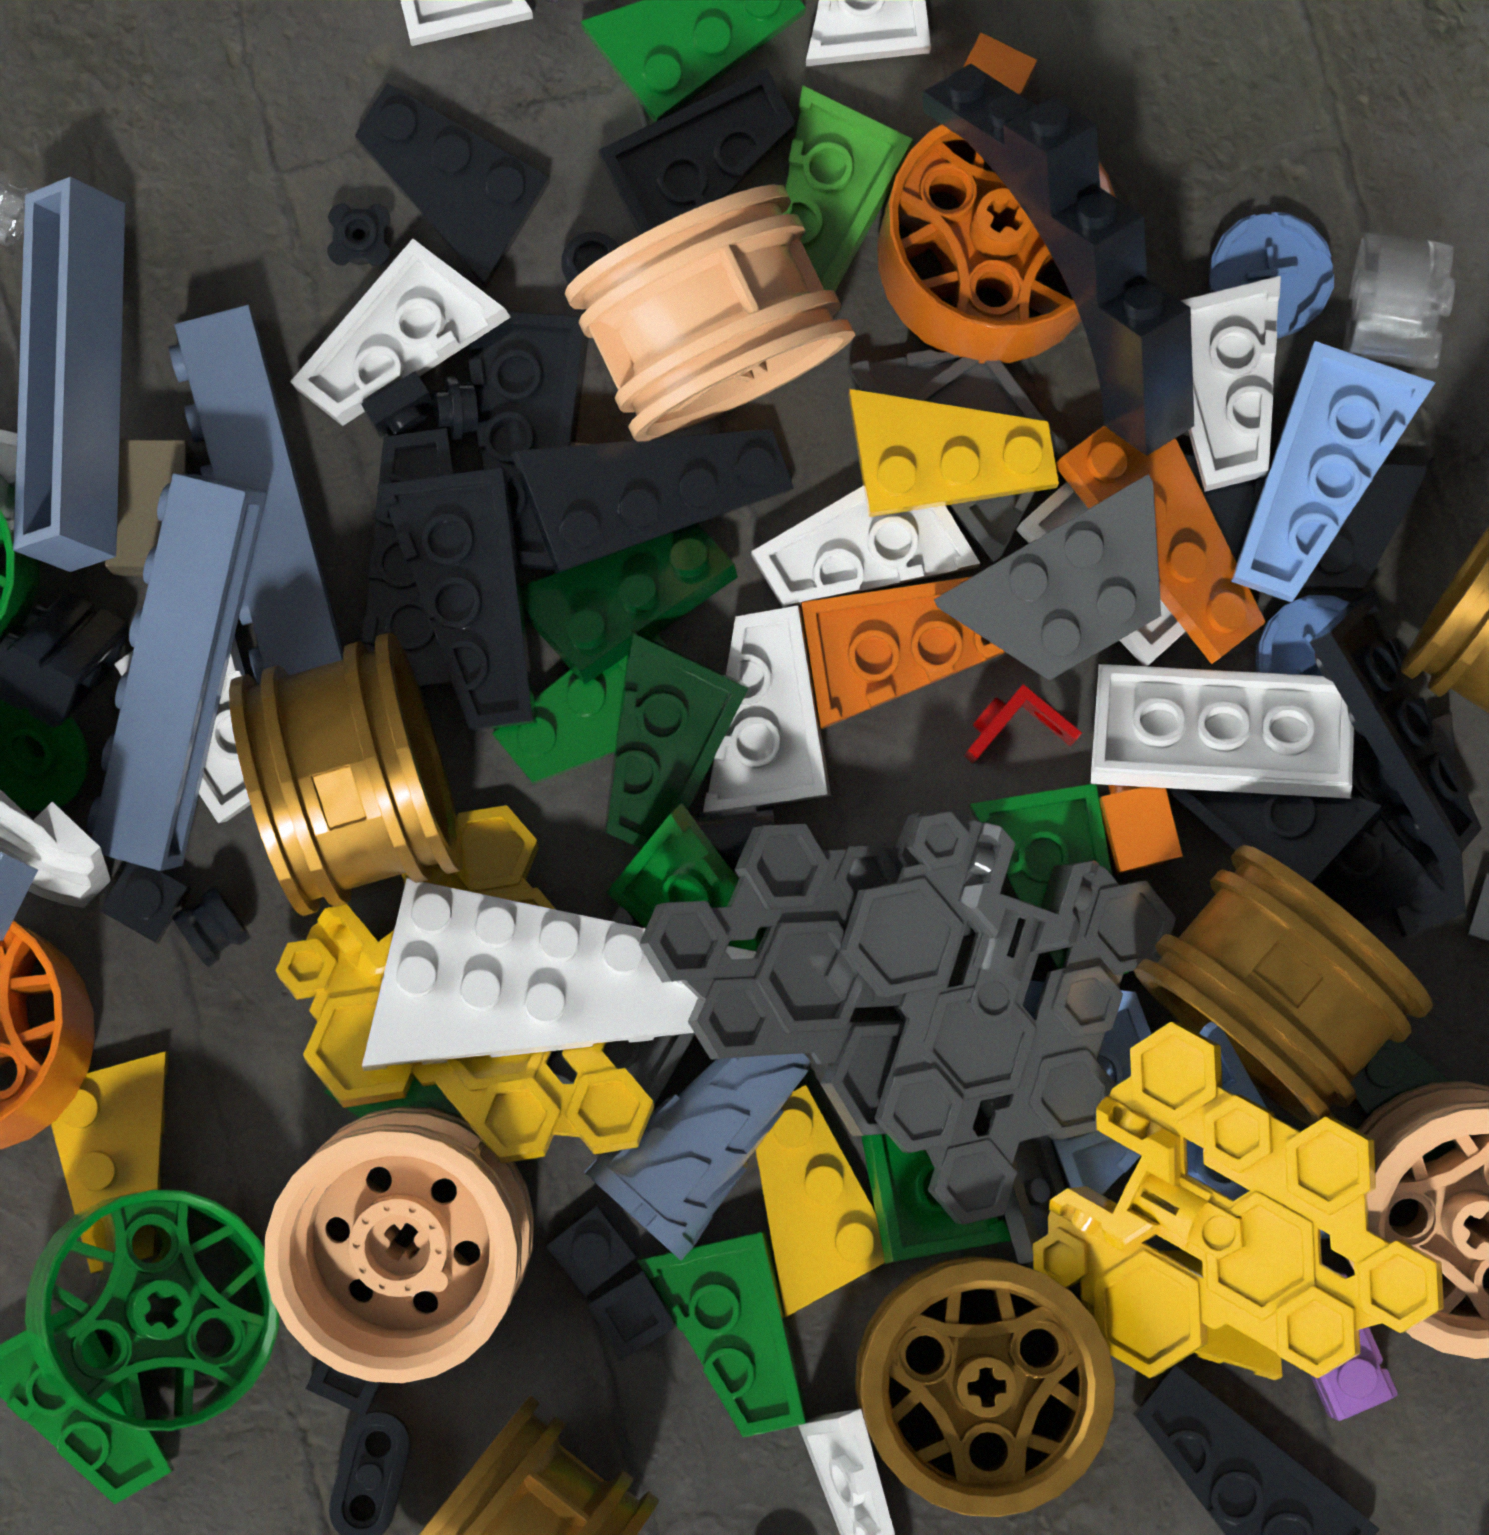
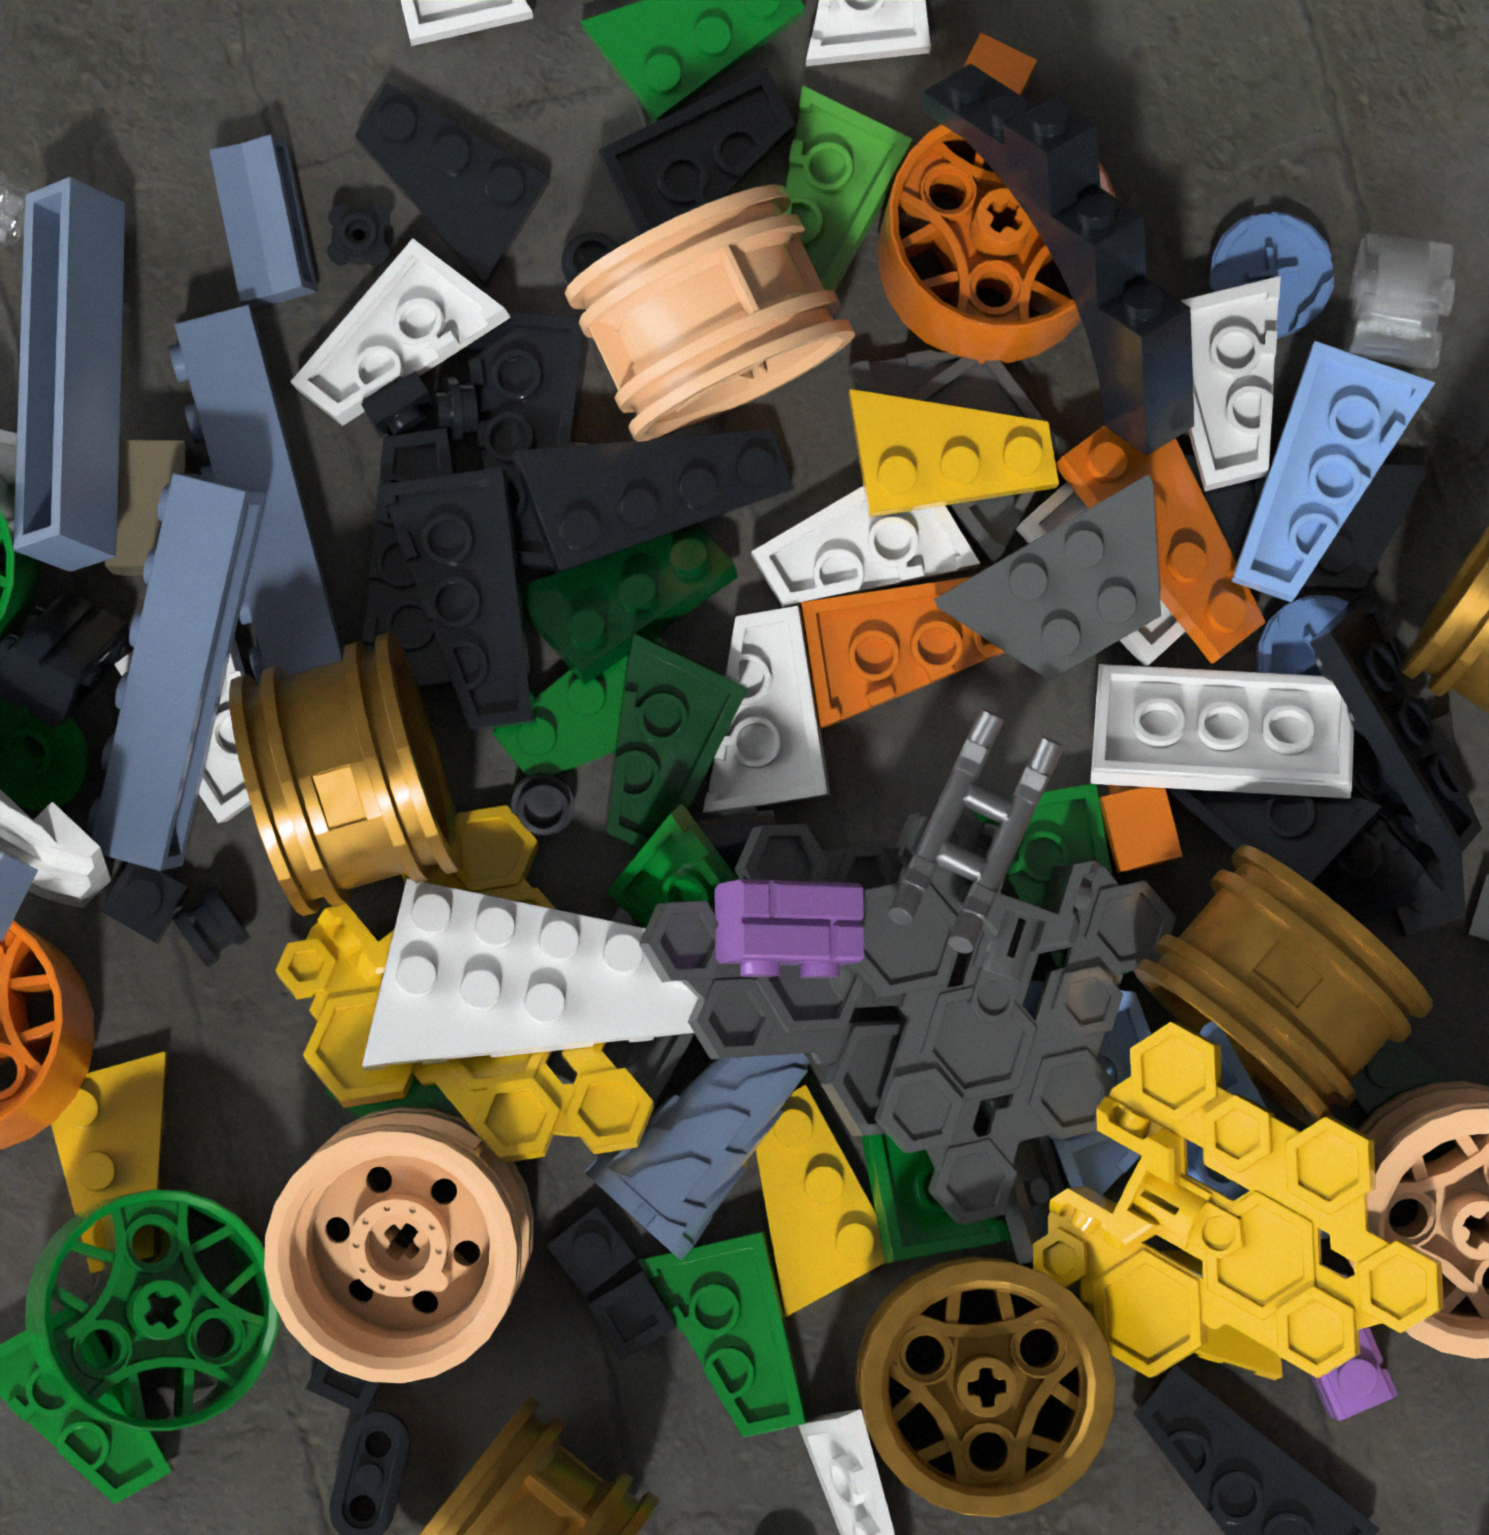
red bracket [964,684,1082,764] -> none
none -> sand blue piece [209,134,318,309]
none -> black plate [510,773,575,837]
none -> medium lavender brick [715,879,864,978]
none -> flat silver piece [888,708,1065,954]

